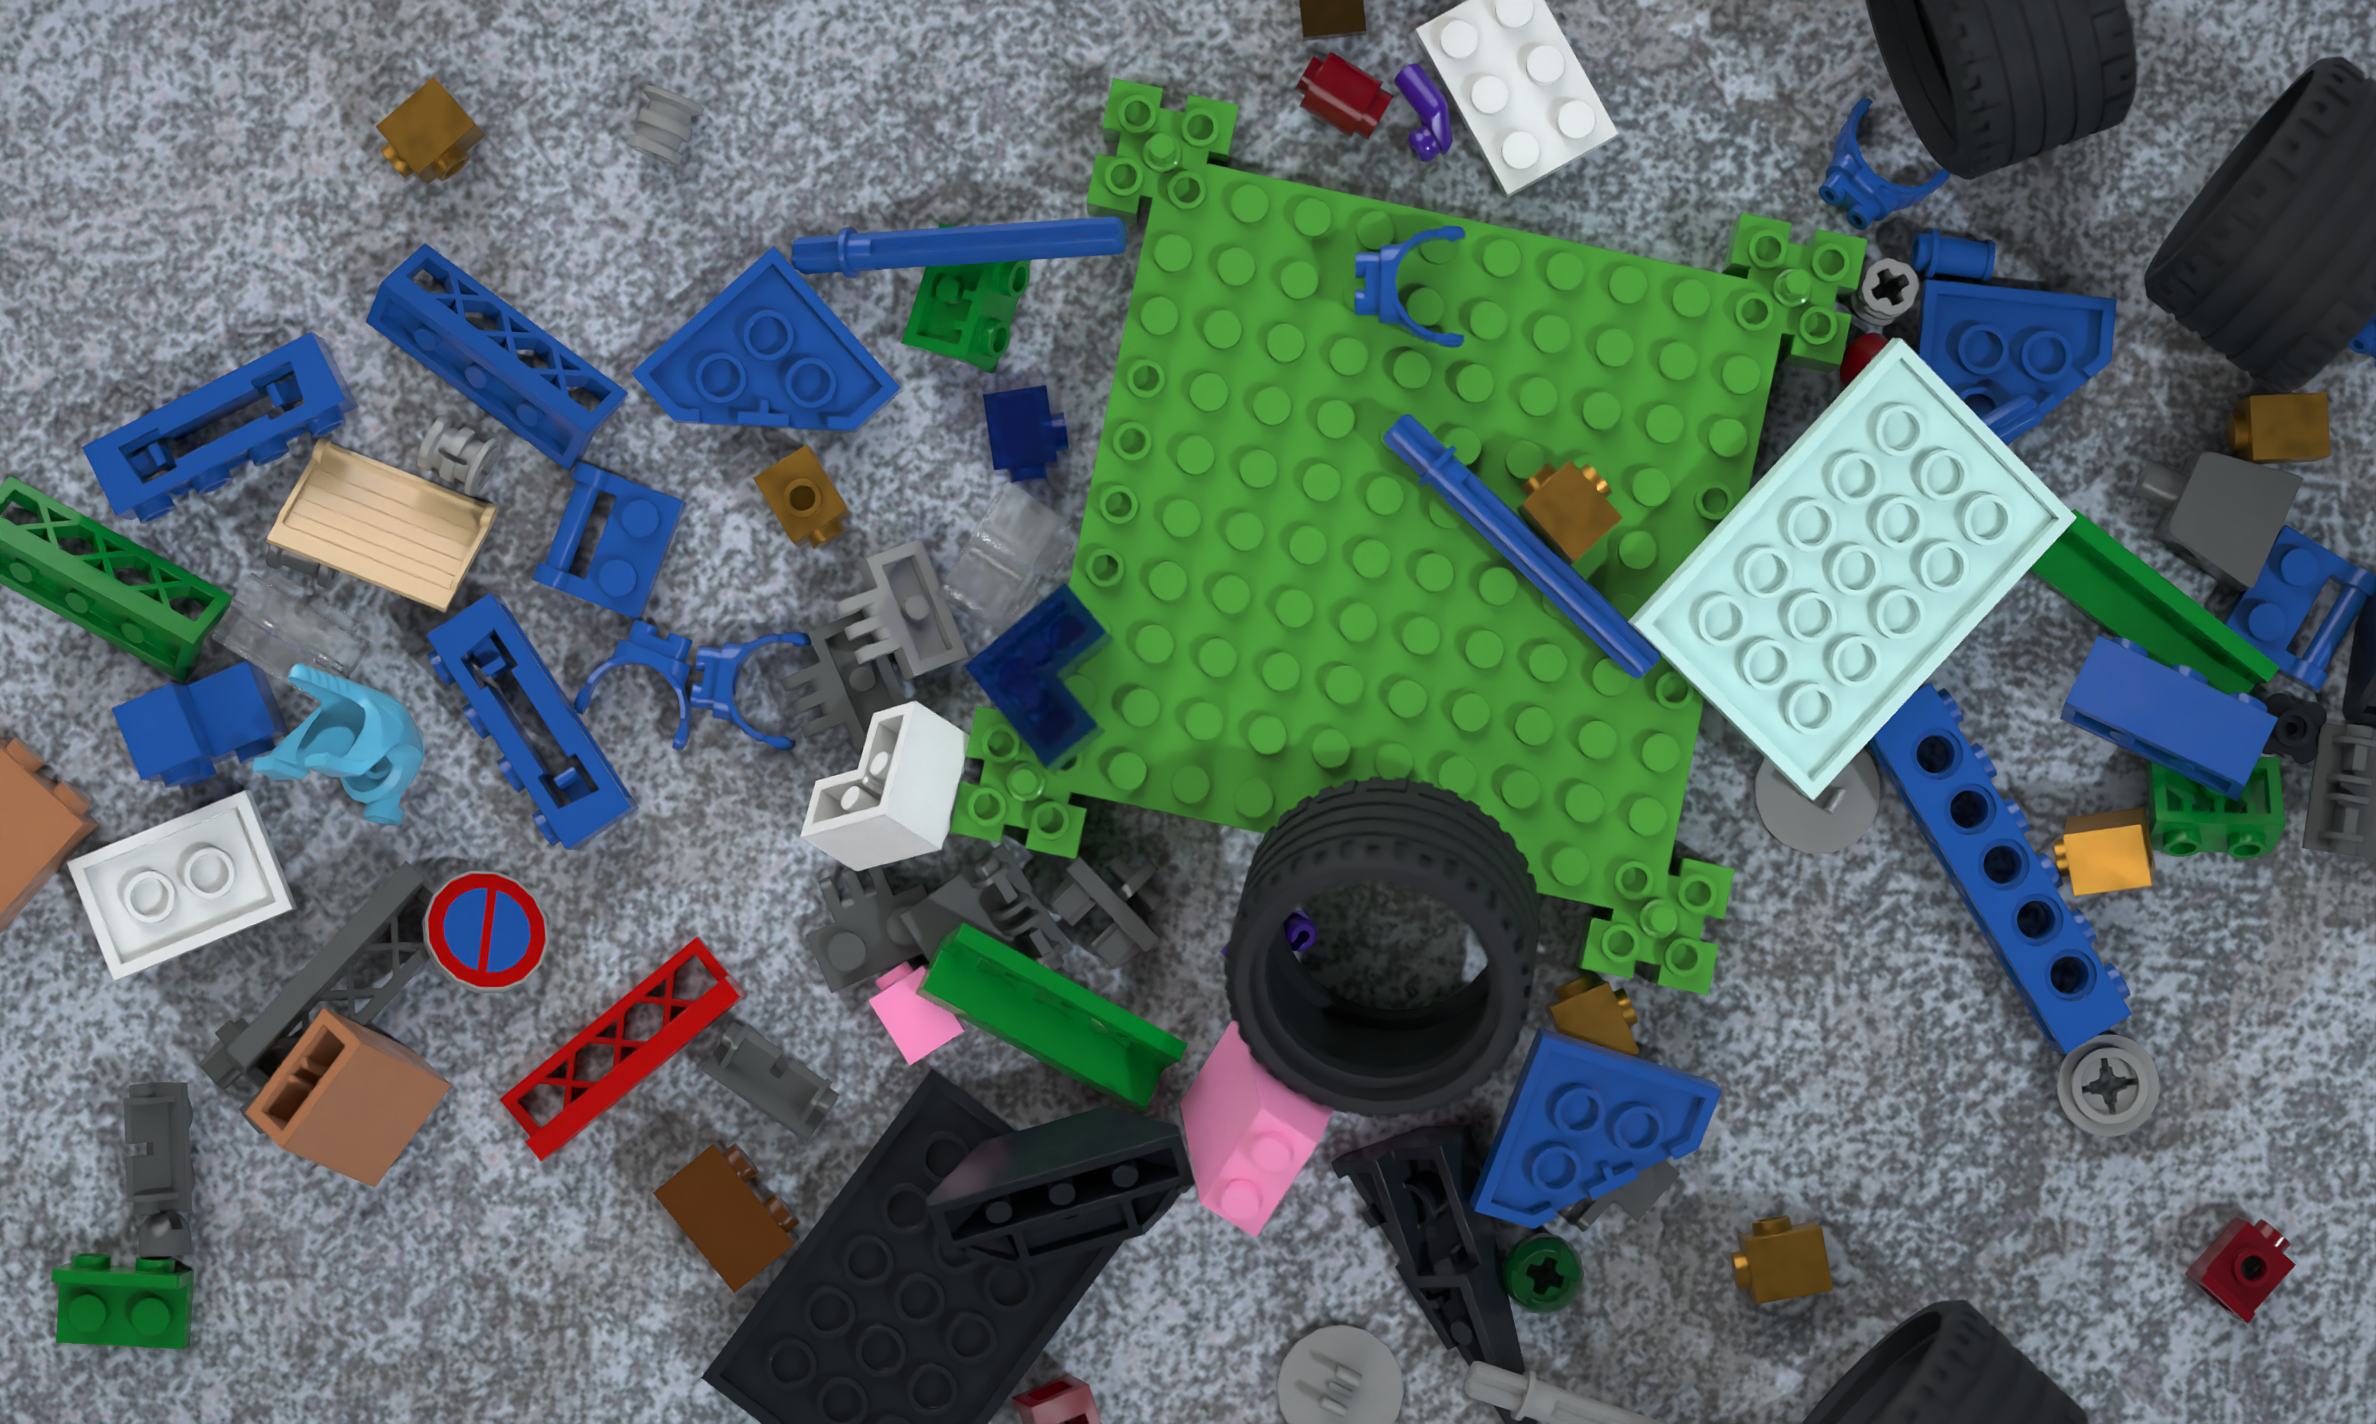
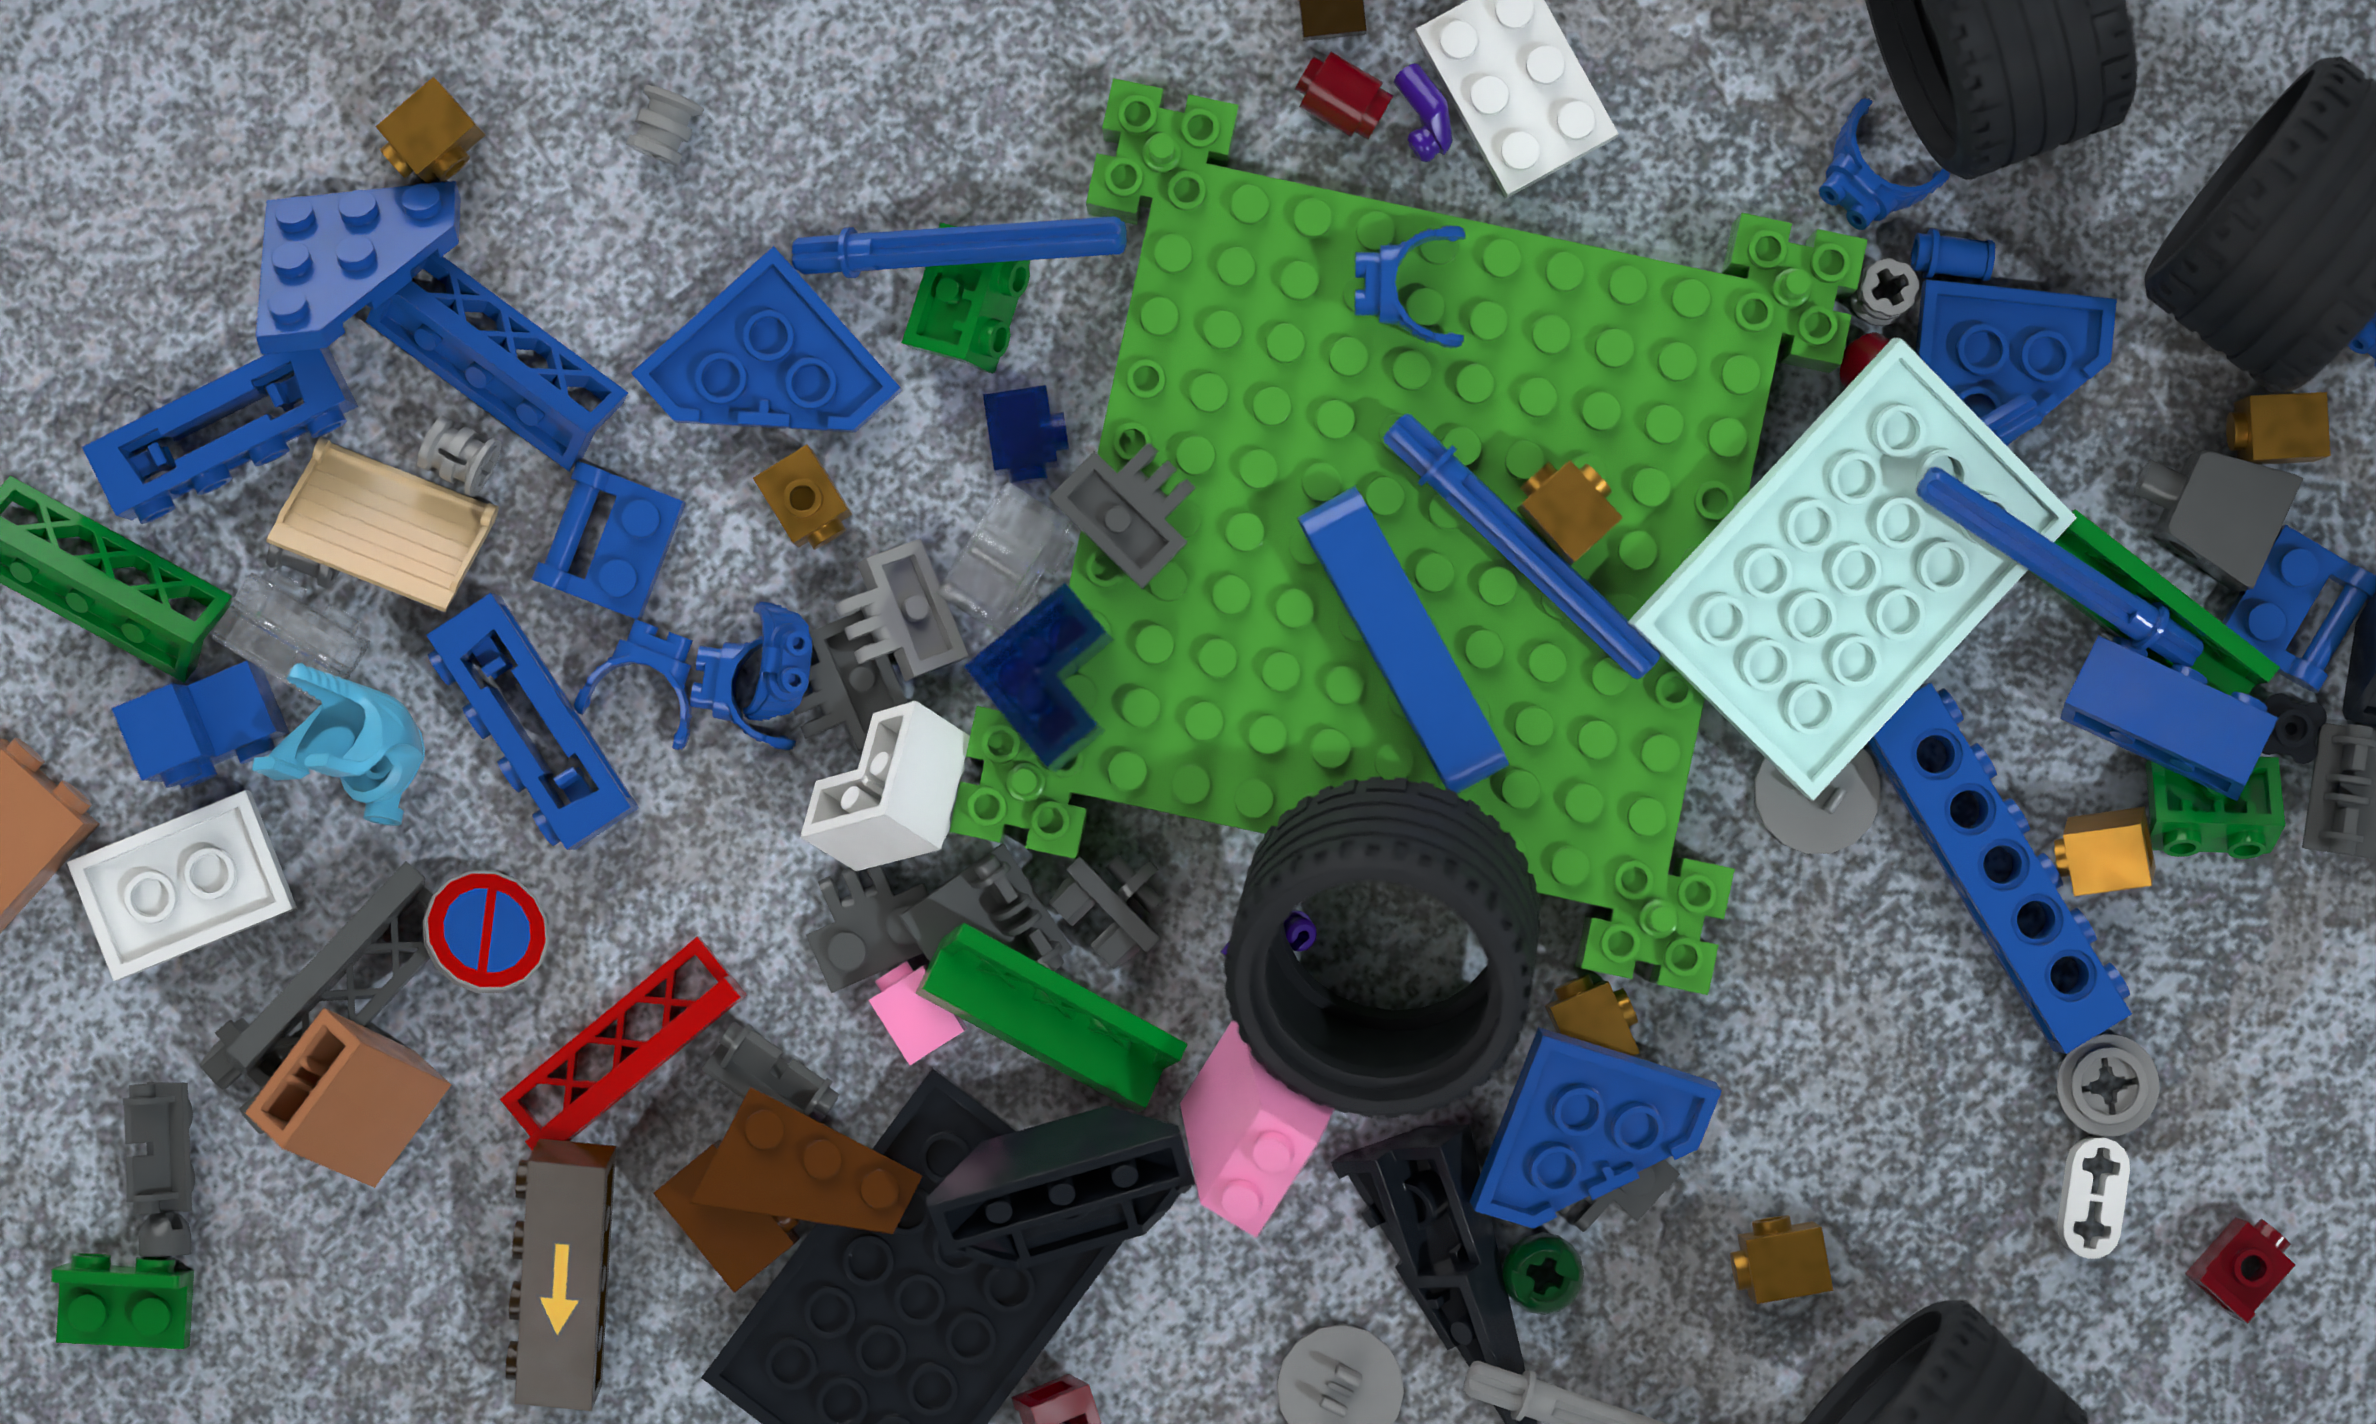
none -> plate [255,181,461,355]
none -> dark brown brick [505,1139,616,1411]
none -> reddish brown wing [689,1087,922,1234]
none -> blue helmet [743,602,812,721]
none -> dark grey hinge [1049,442,1196,590]
none -> blue beam [1297,486,1509,793]
none -> blue axle [1916,467,2204,668]
none -> white beam [2057,1136,2130,1259]

